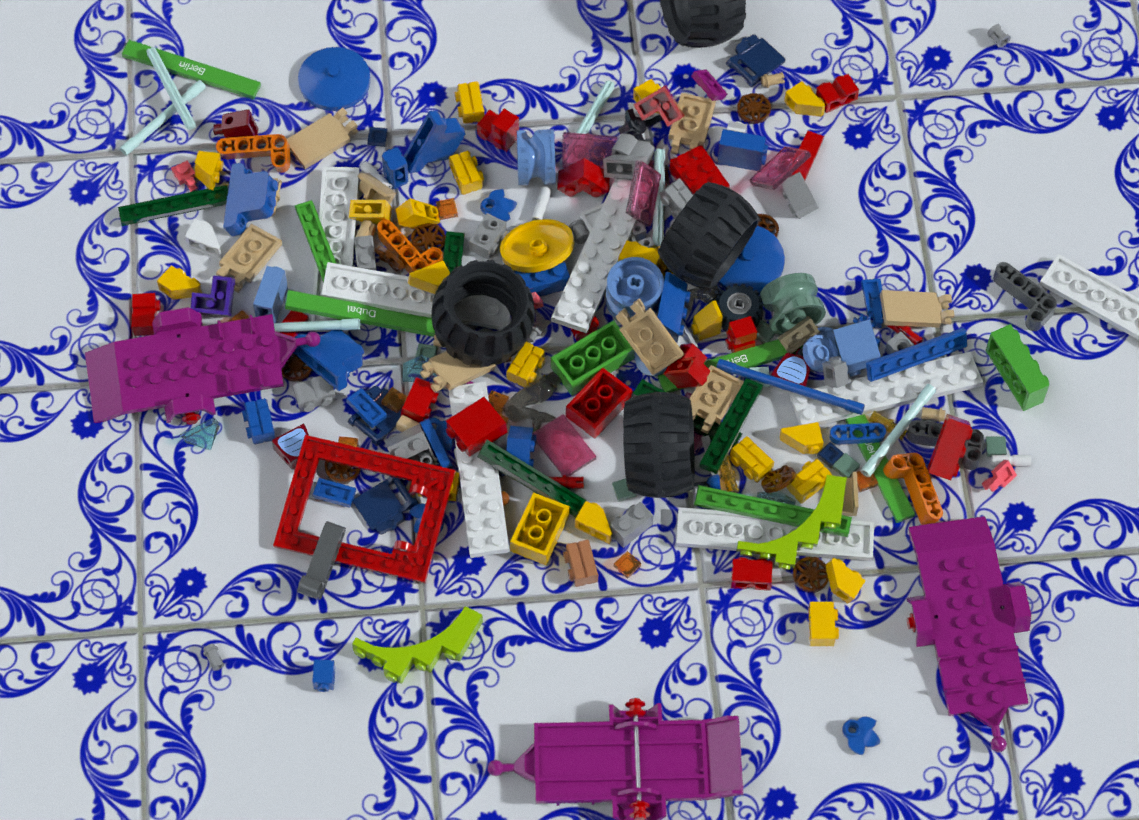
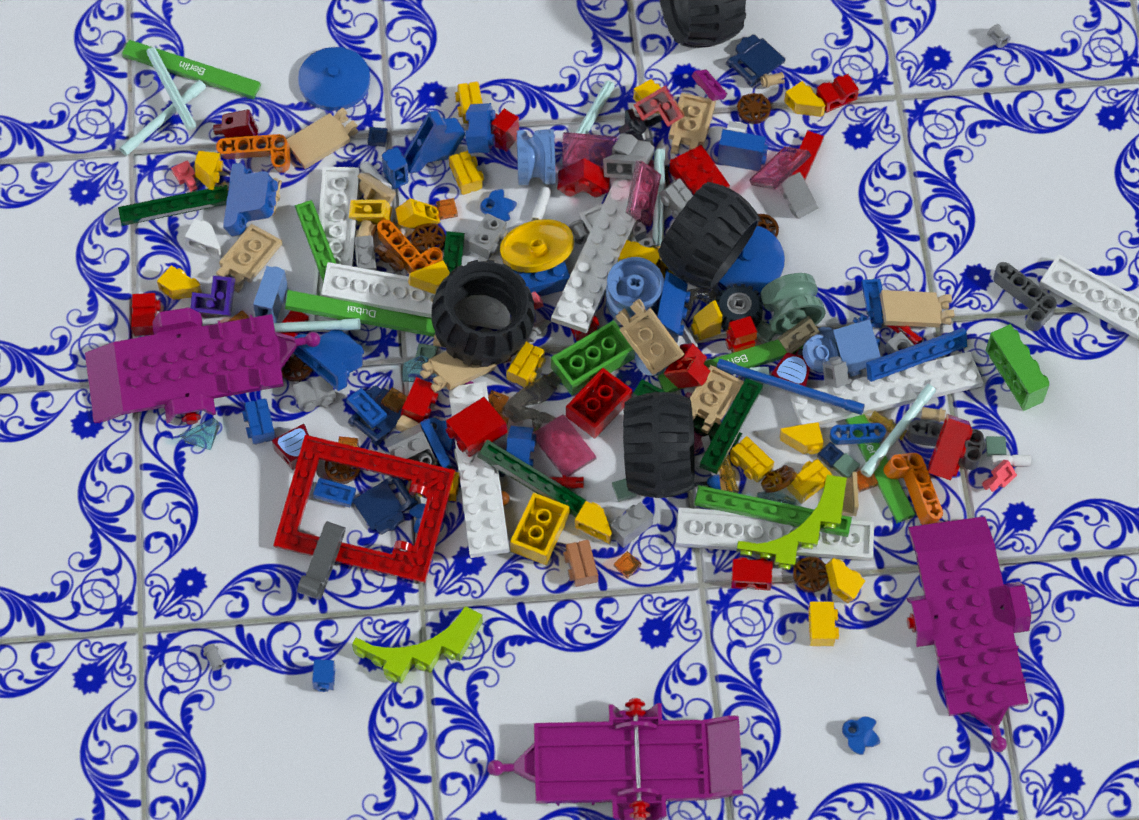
none -> blue brick [465,103,496,154]

